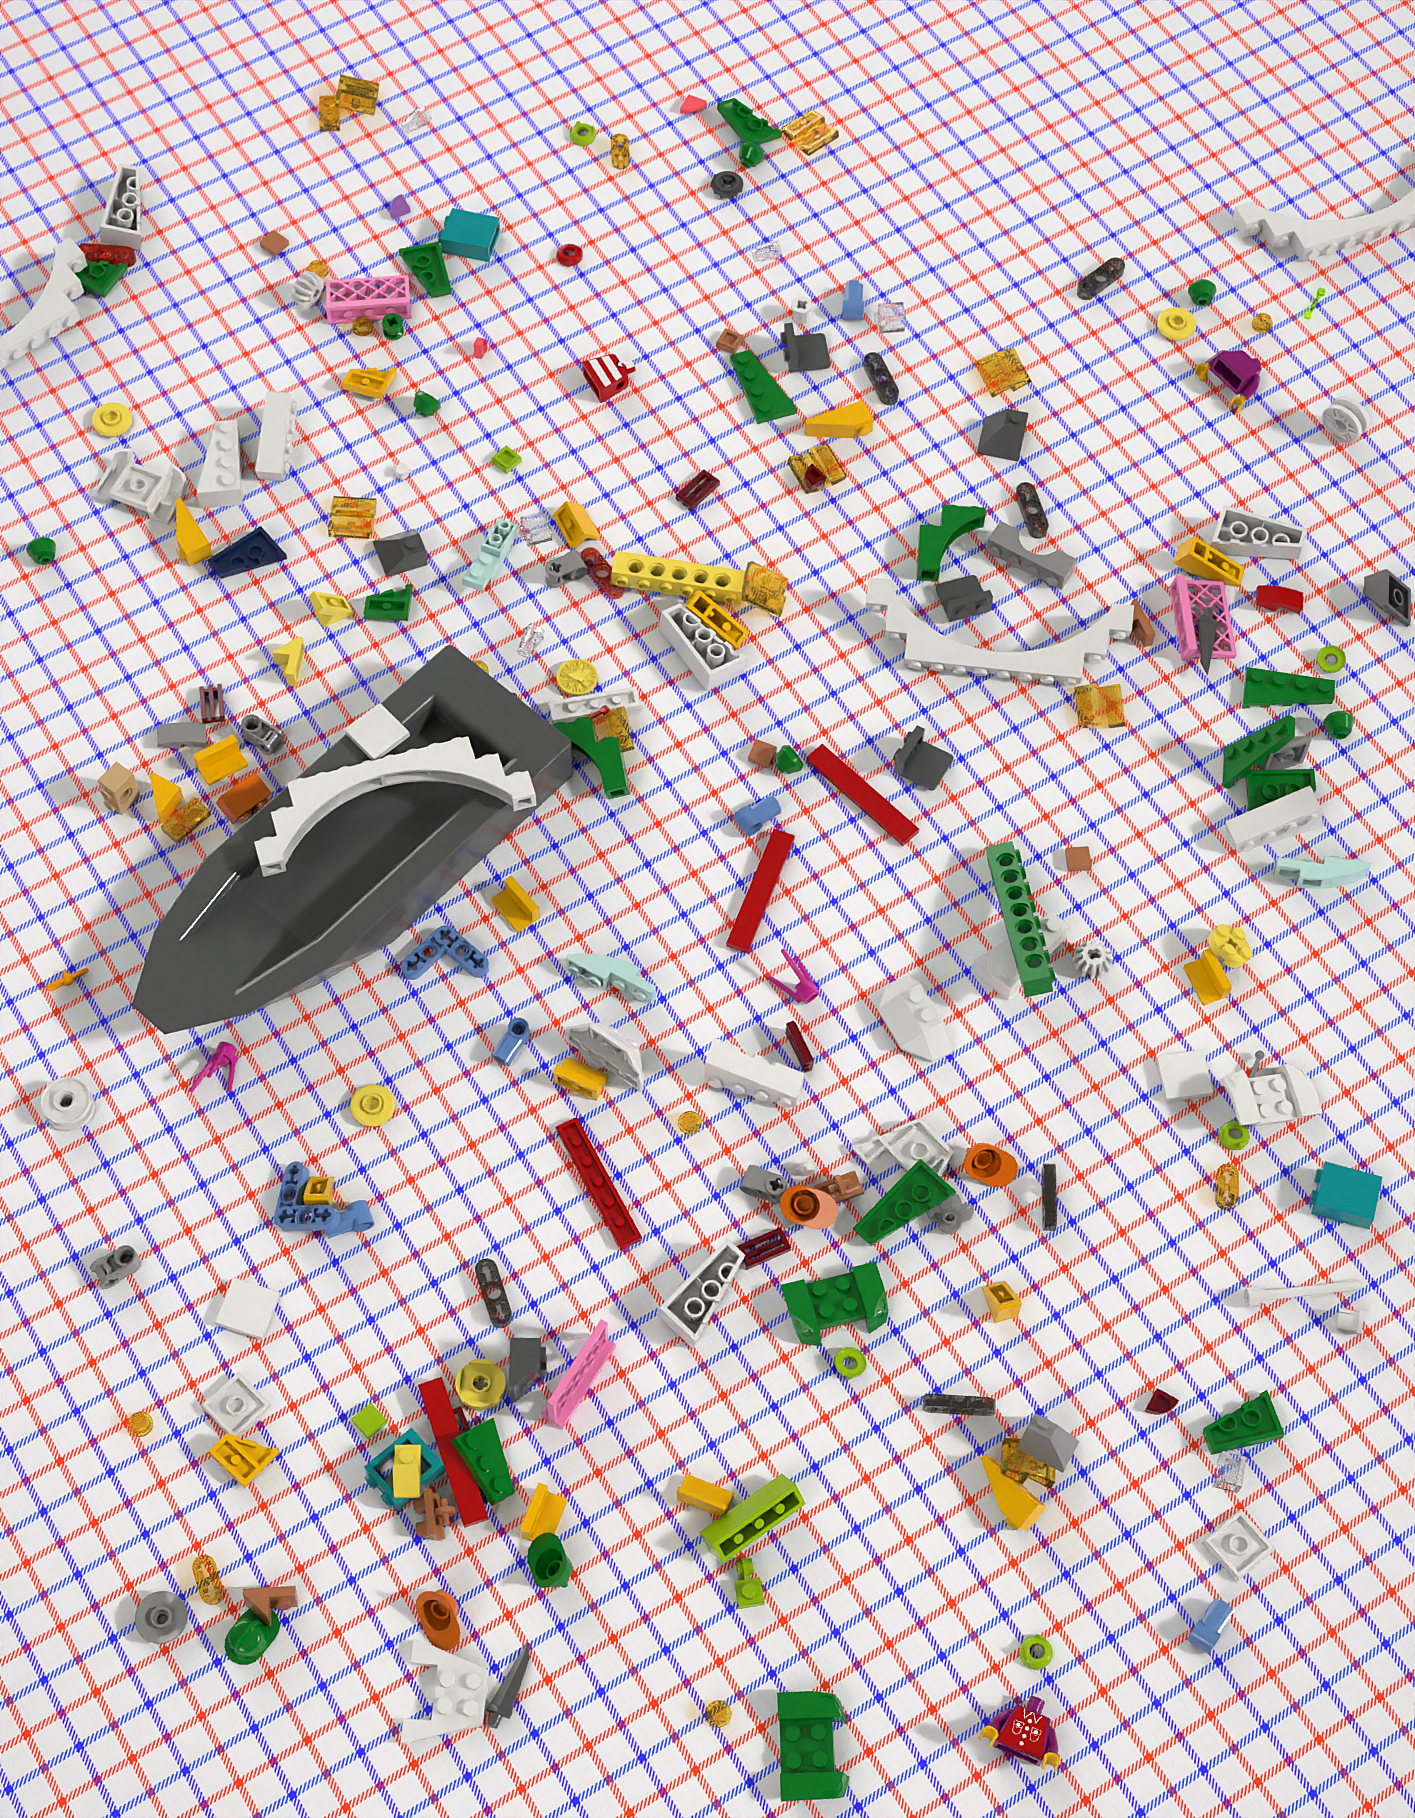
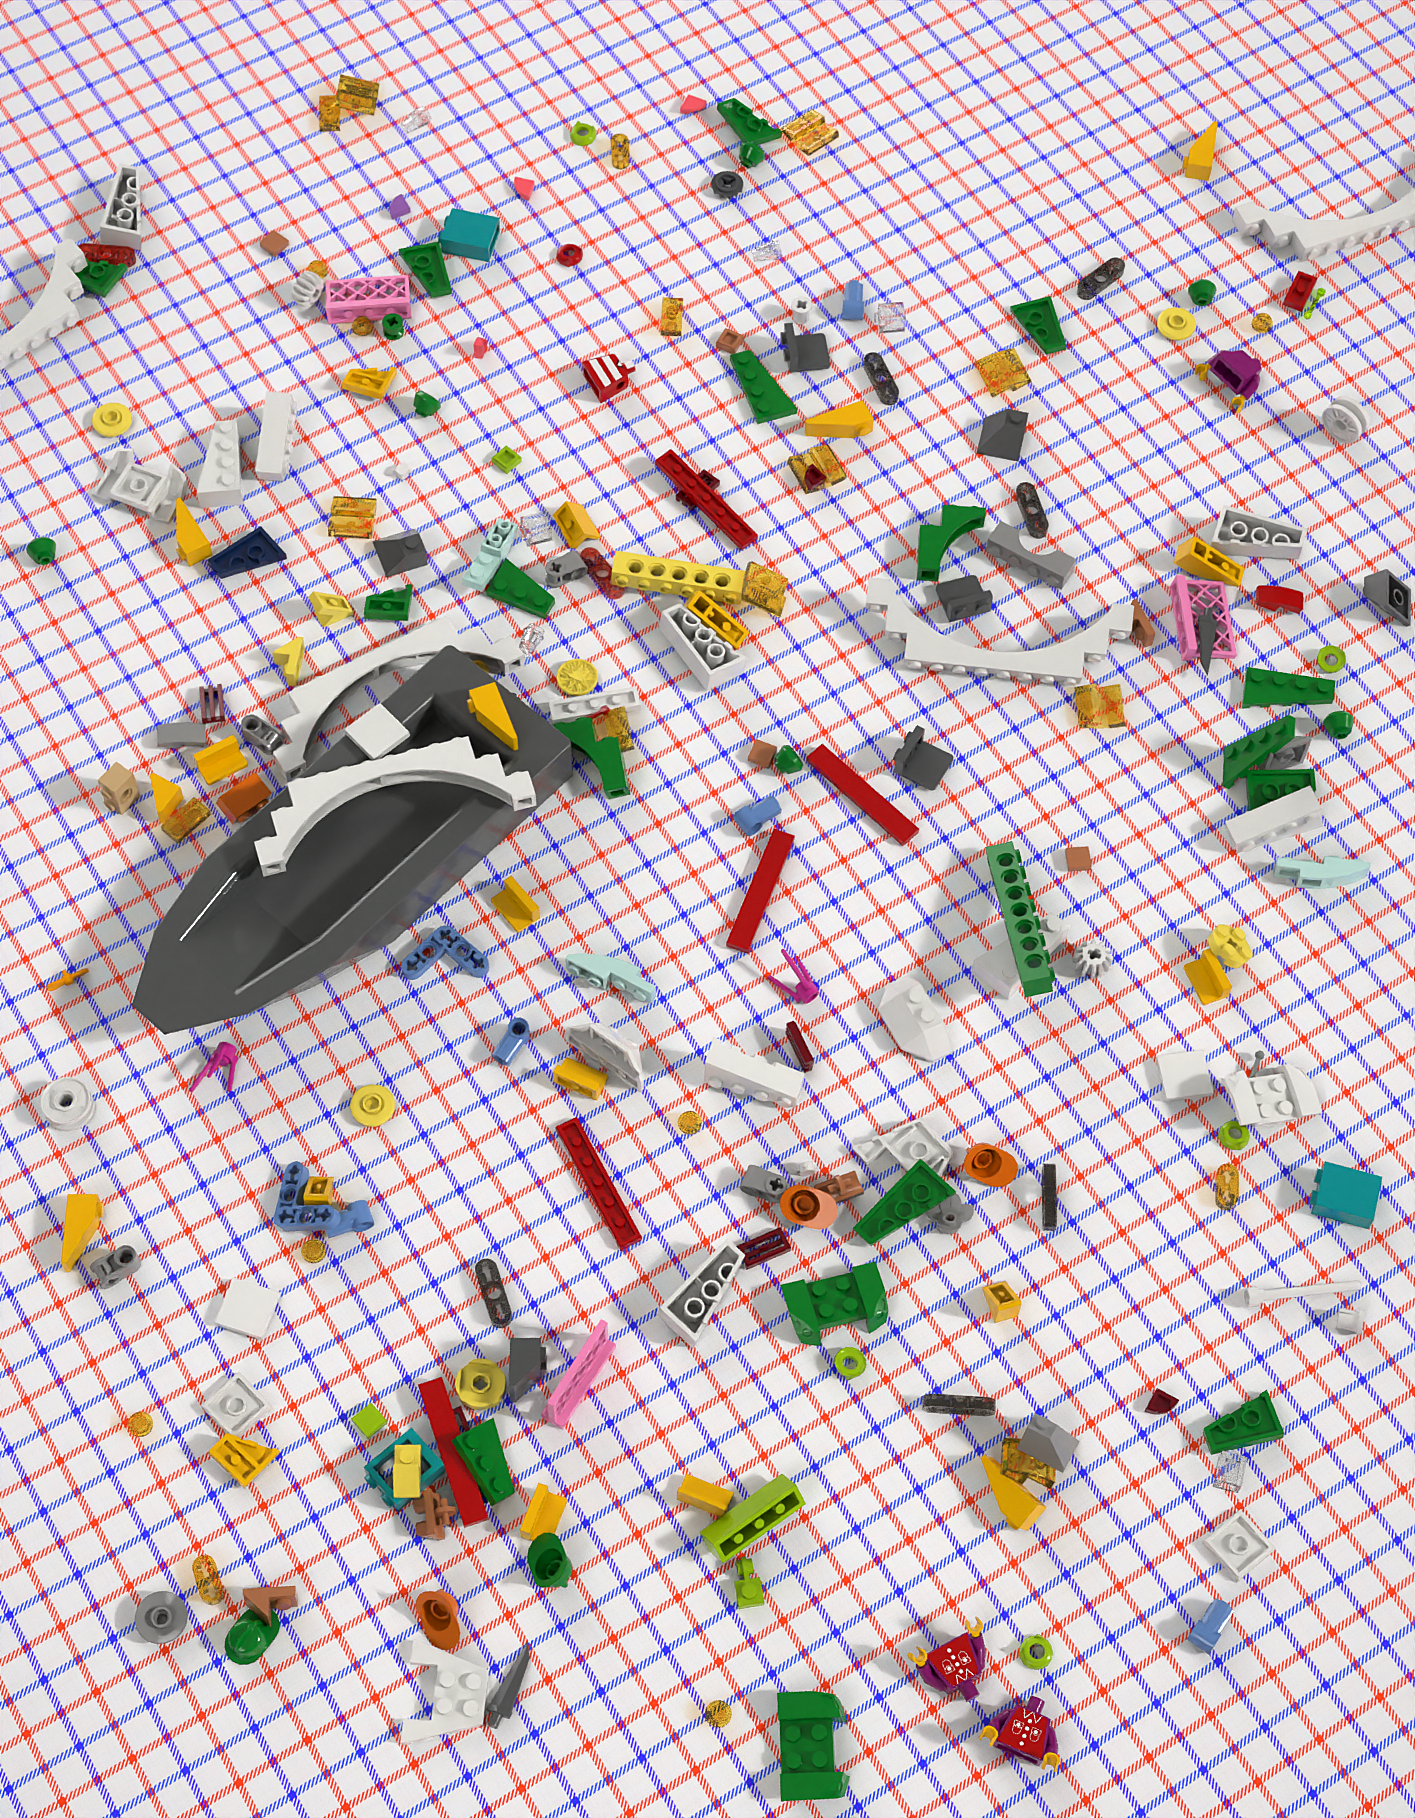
none -> yellow slope [61,1194,104,1272]
none -> white arch [273,616,525,783]
none -> clear yellow plate [301,1239,326,1263]
none -> yellow slope [466,682,518,751]
none -> green wing [486,558,555,619]
none -> coral tile [514,177,535,201]
none -> red tile [655,449,758,551]
none -> clear yellow plate [661,297,683,336]
none -> torso [907,1617,985,1702]
none -> green wing [1010,296,1066,355]
none -> yellow slope [1182,121,1218,181]
none -> red plate [1283,271,1318,312]

